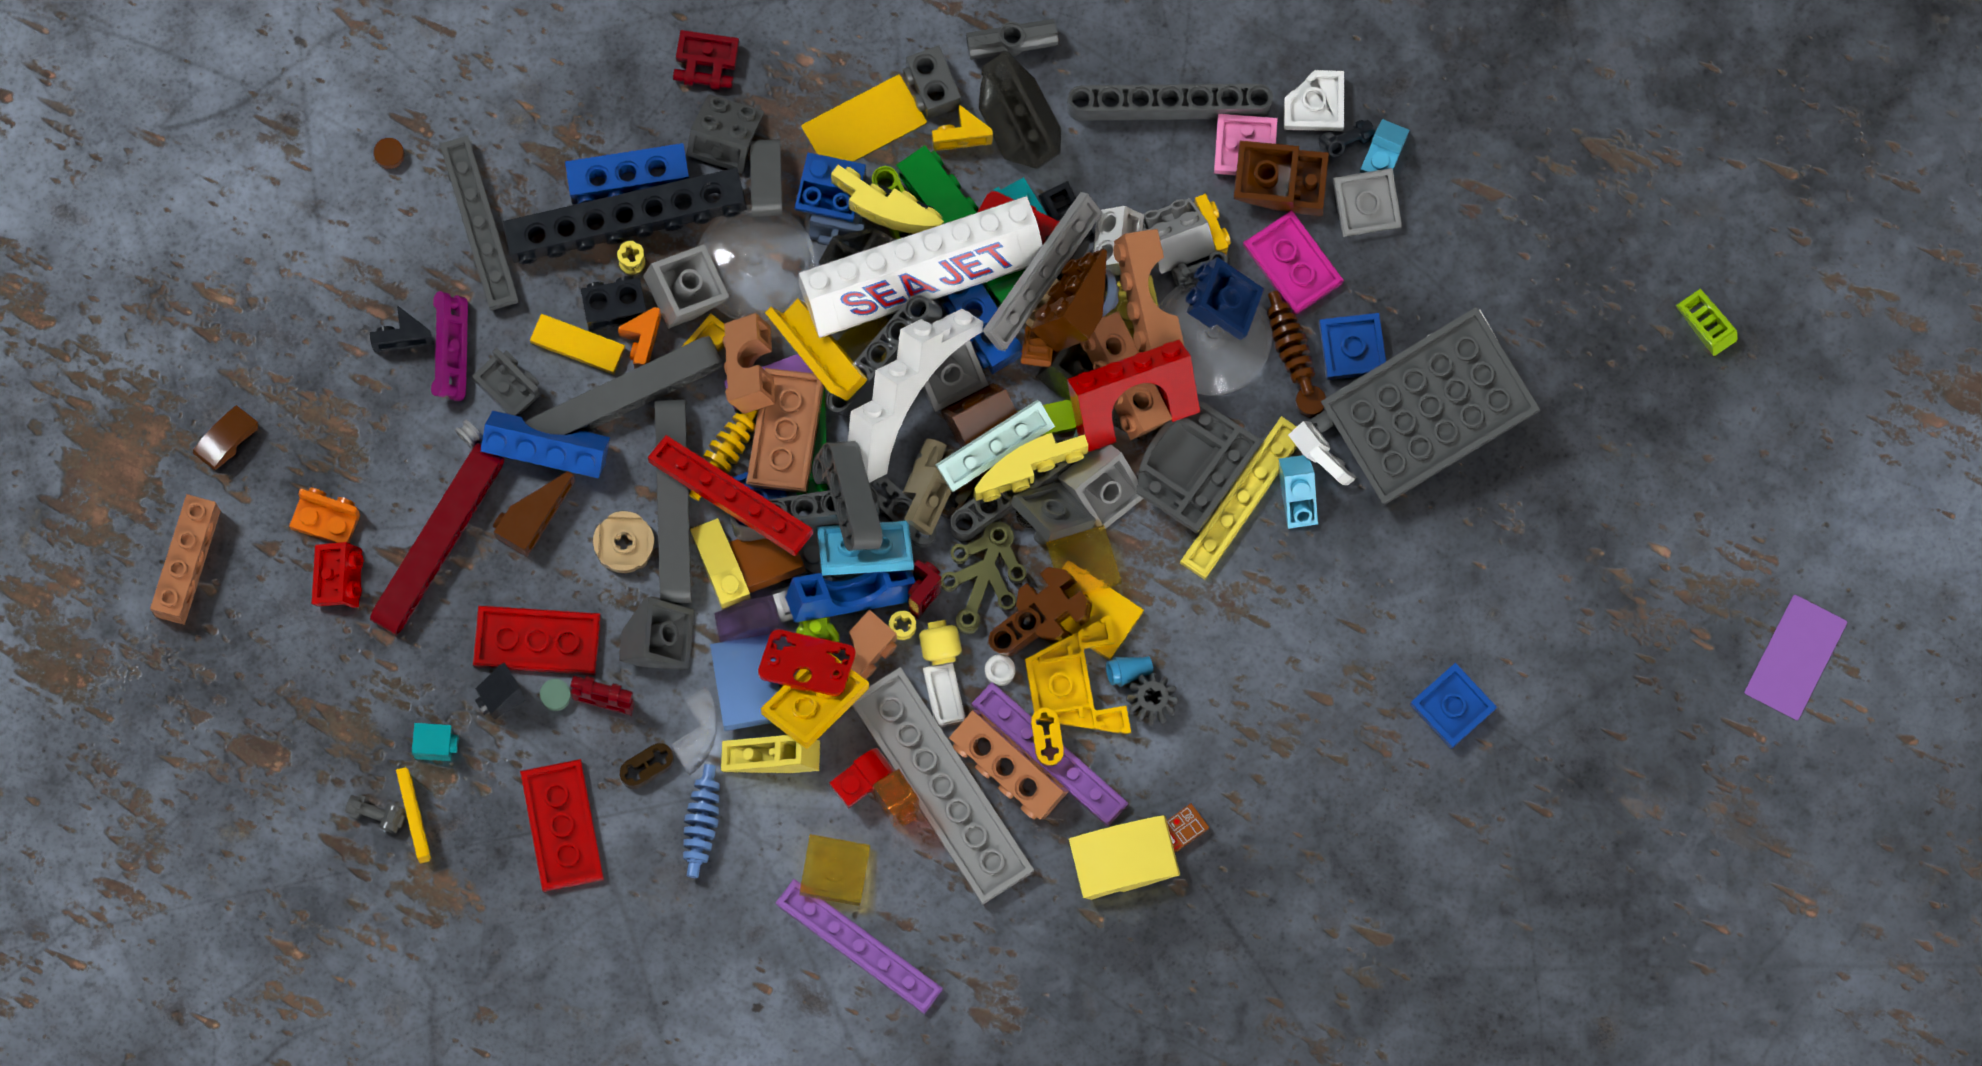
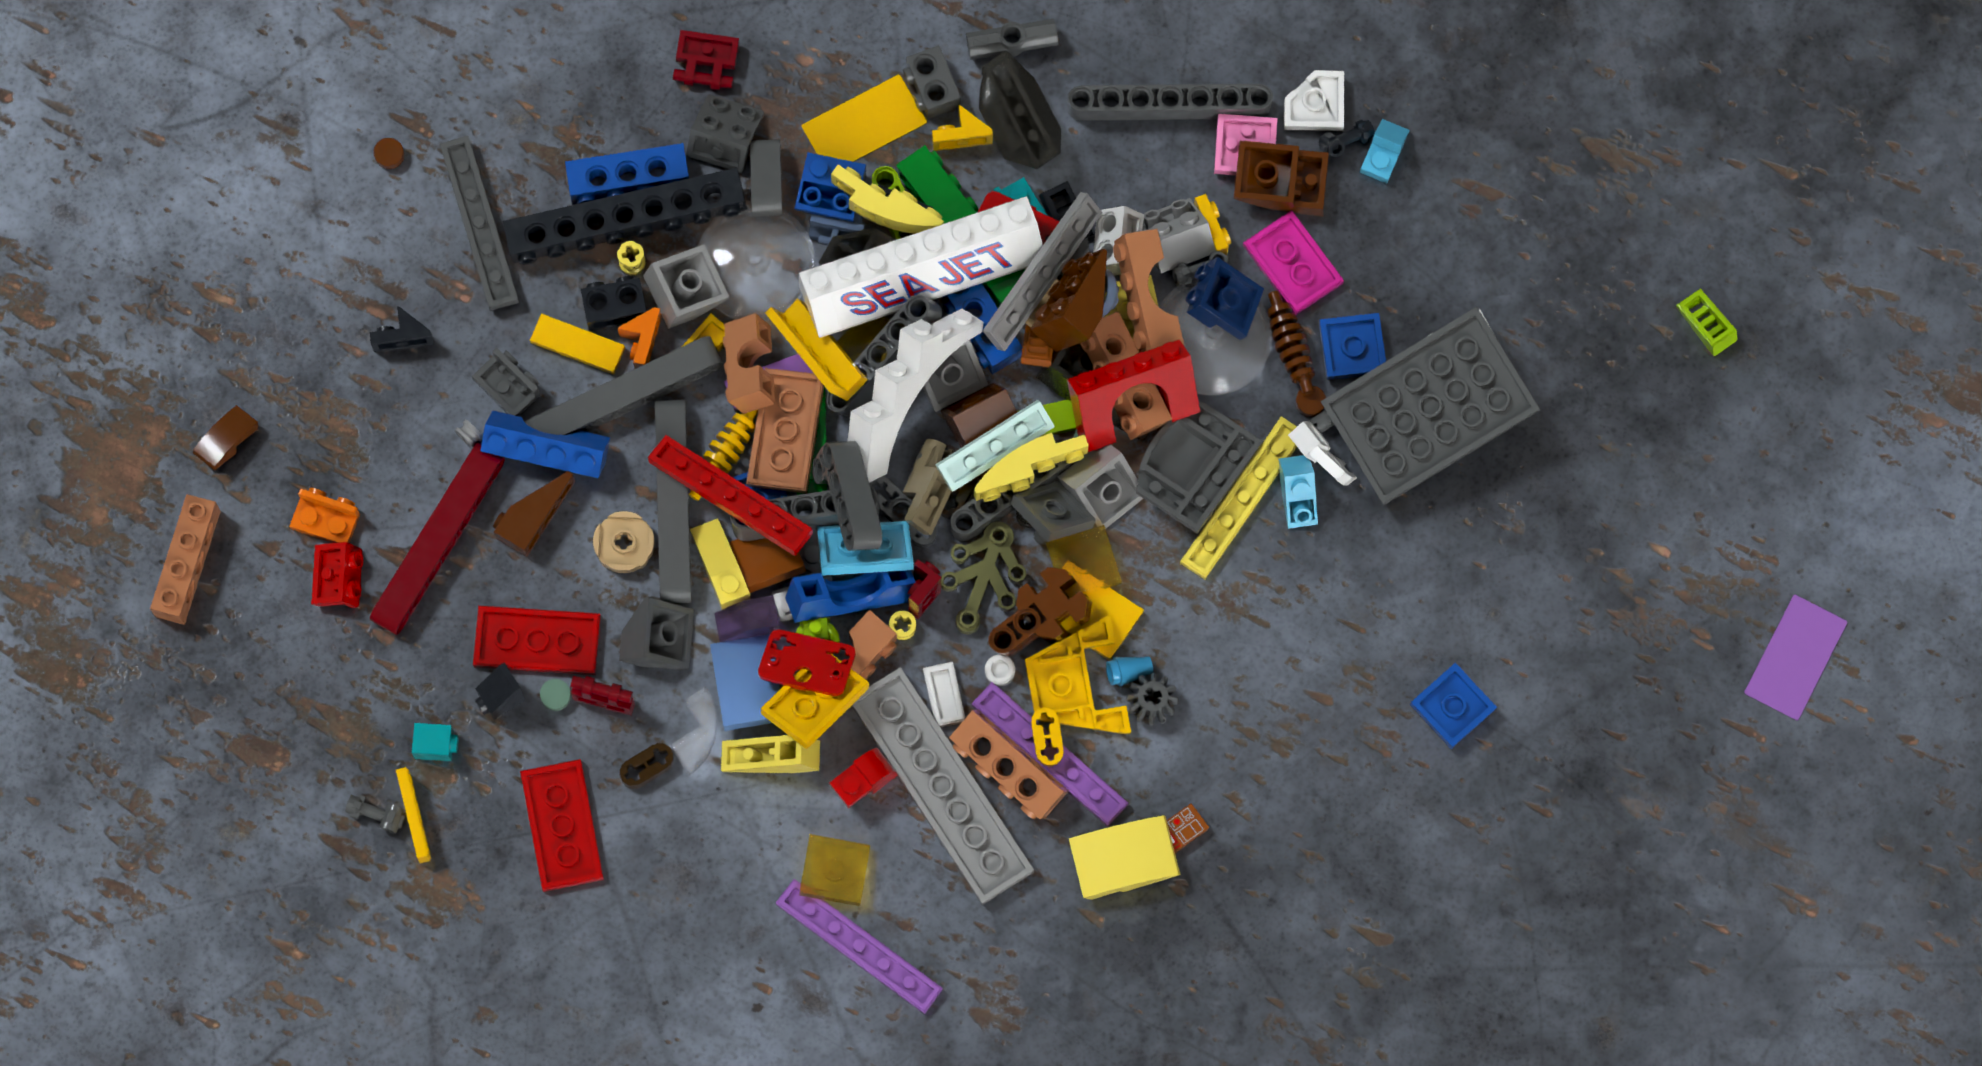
magenta plate [431,291,468,401] -> none
medium blue piece [683,764,720,878] -> none
clear orange brick [873,769,919,827] -> none
light yellow head [919,620,962,665] -> none
light grey tile [1333,168,1402,237] -> none

